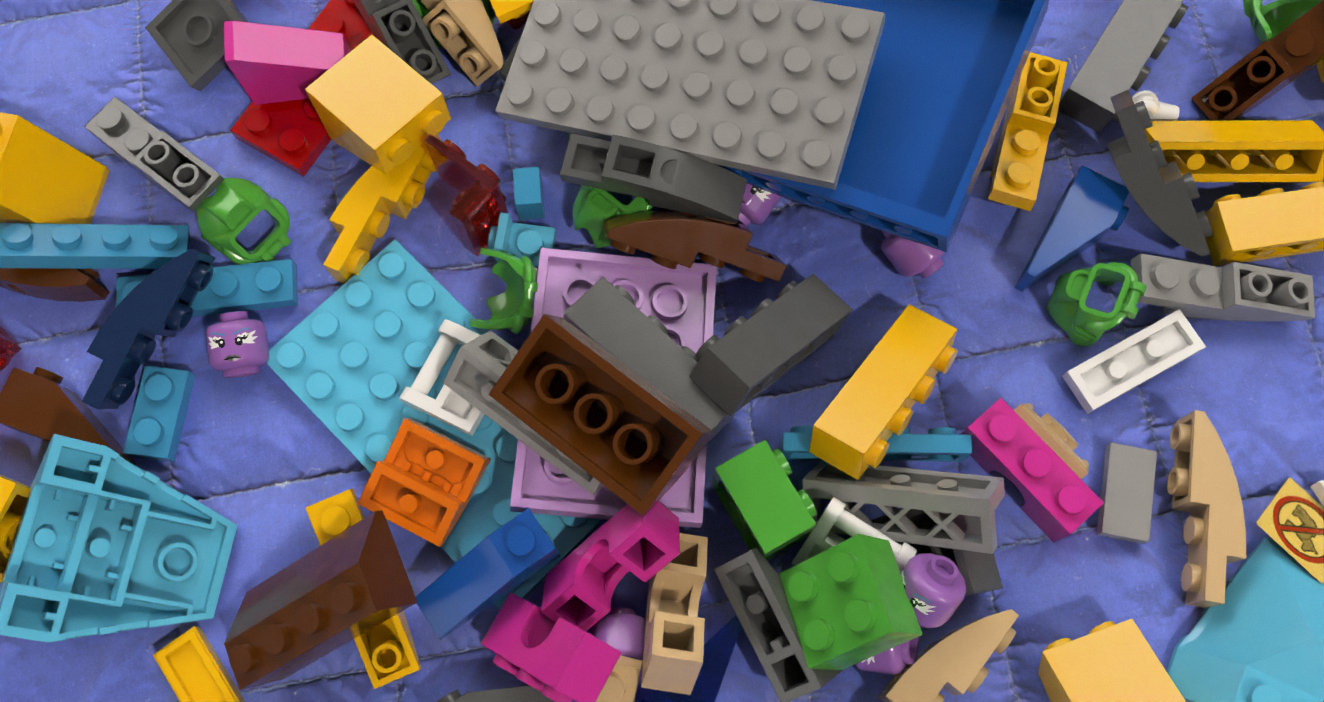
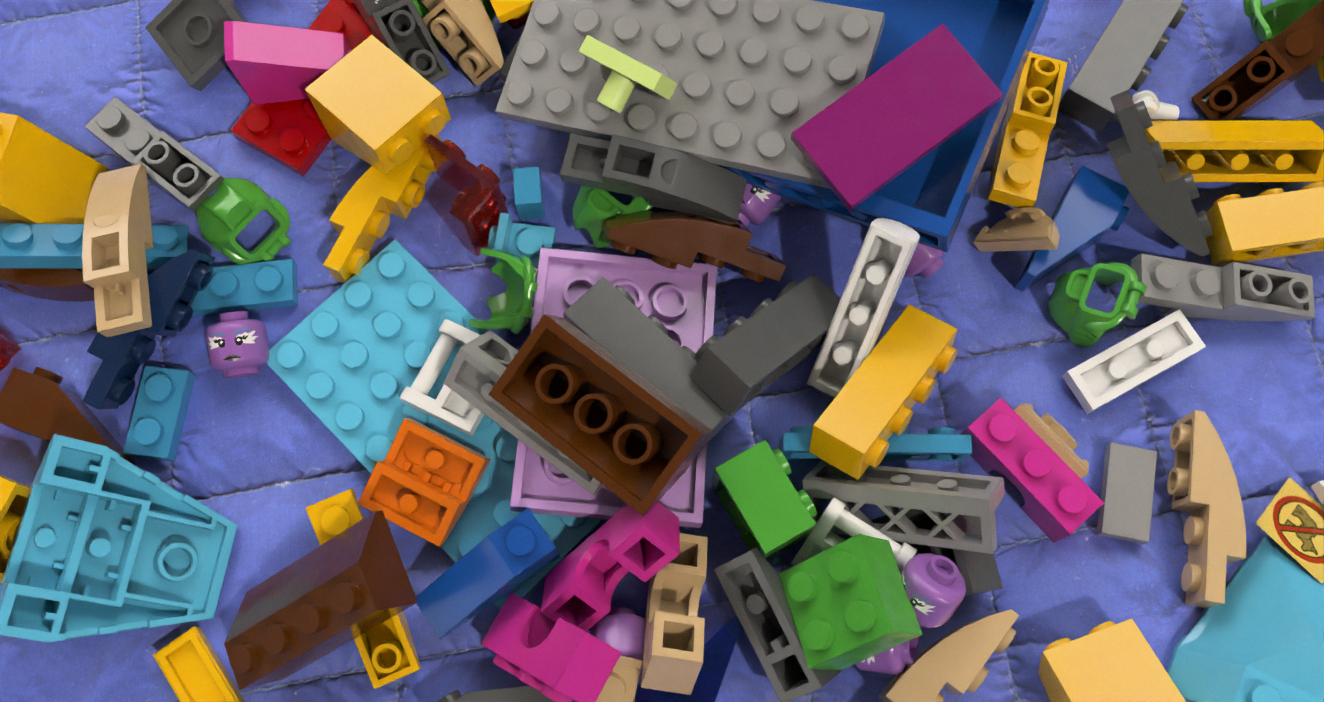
none -> tan slope [82,163,154,337]
none -> yellowish green tile [579,35,678,114]
none -> magenta tile [790,23,1004,212]
none -> white brick [807,218,920,398]
none -> tan plate [973,207,1060,252]

